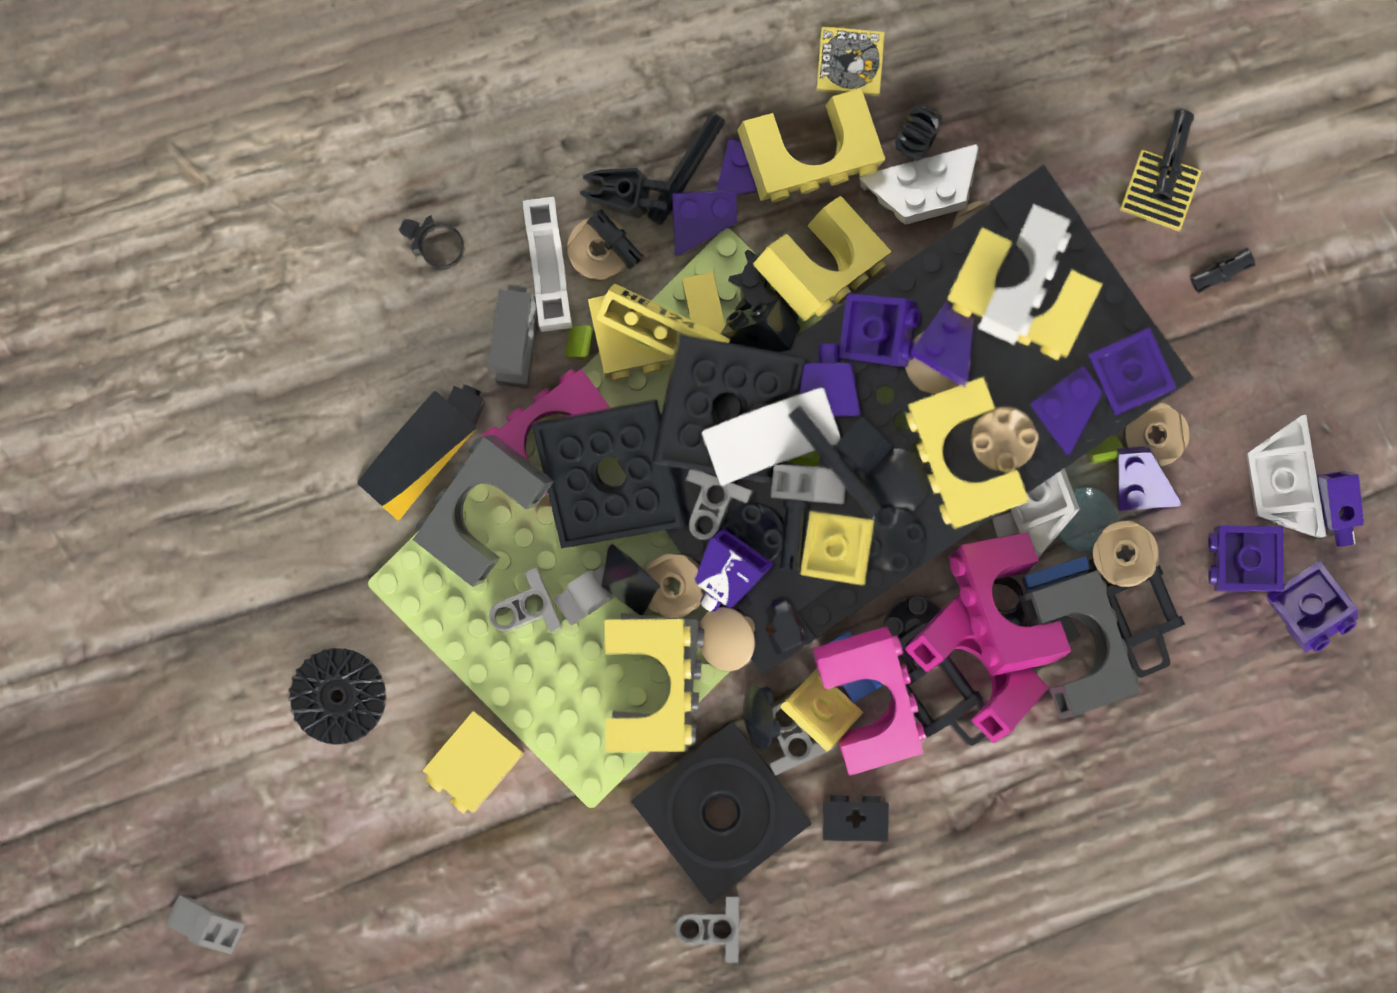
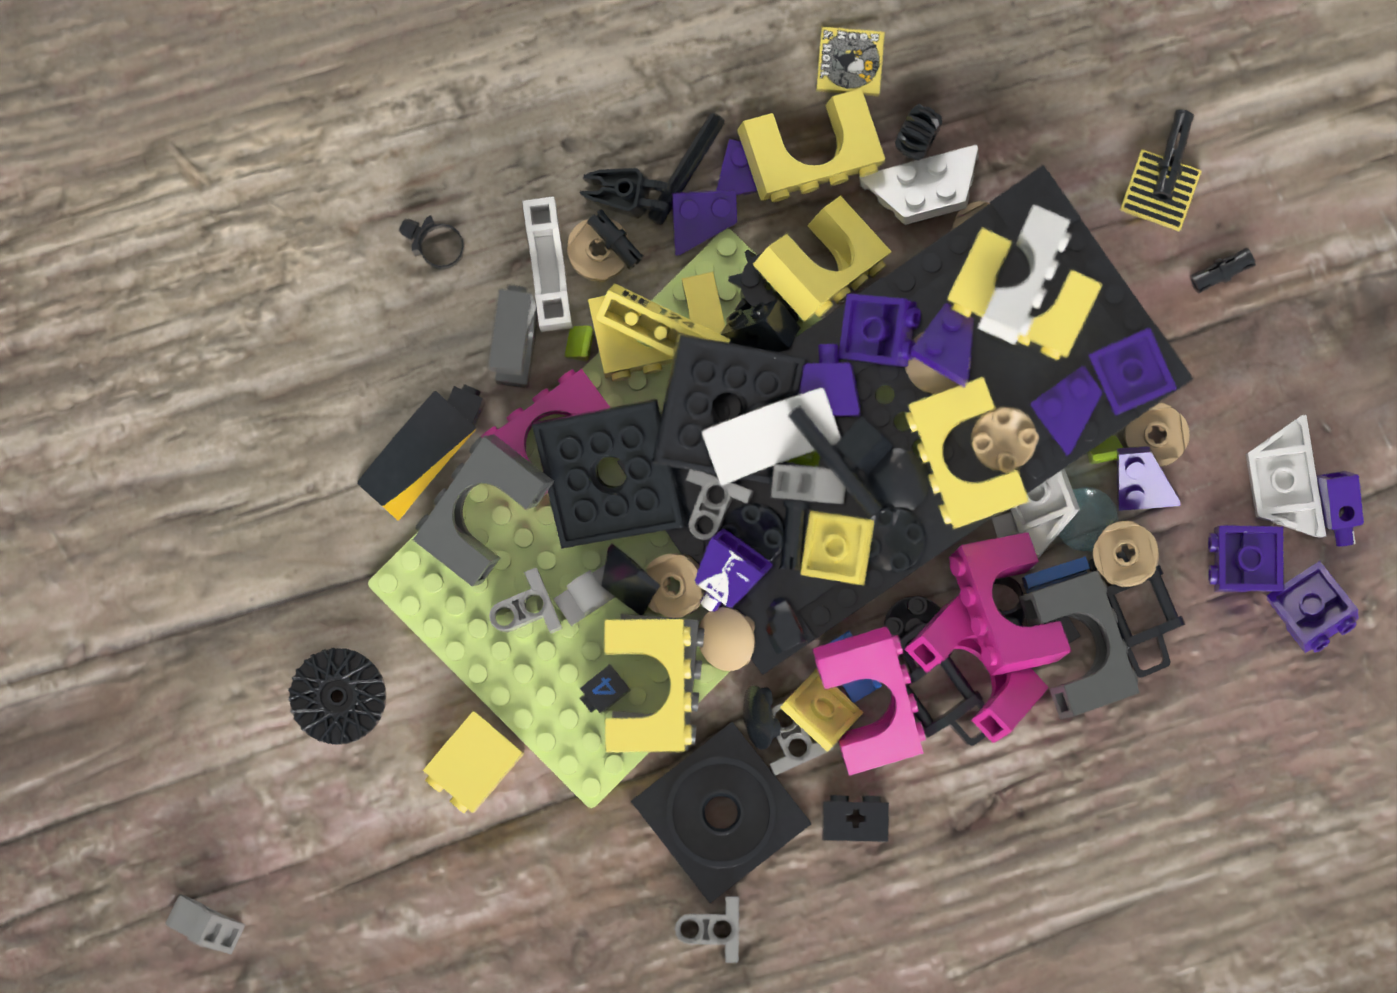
none -> black brick [580,664,631,714]

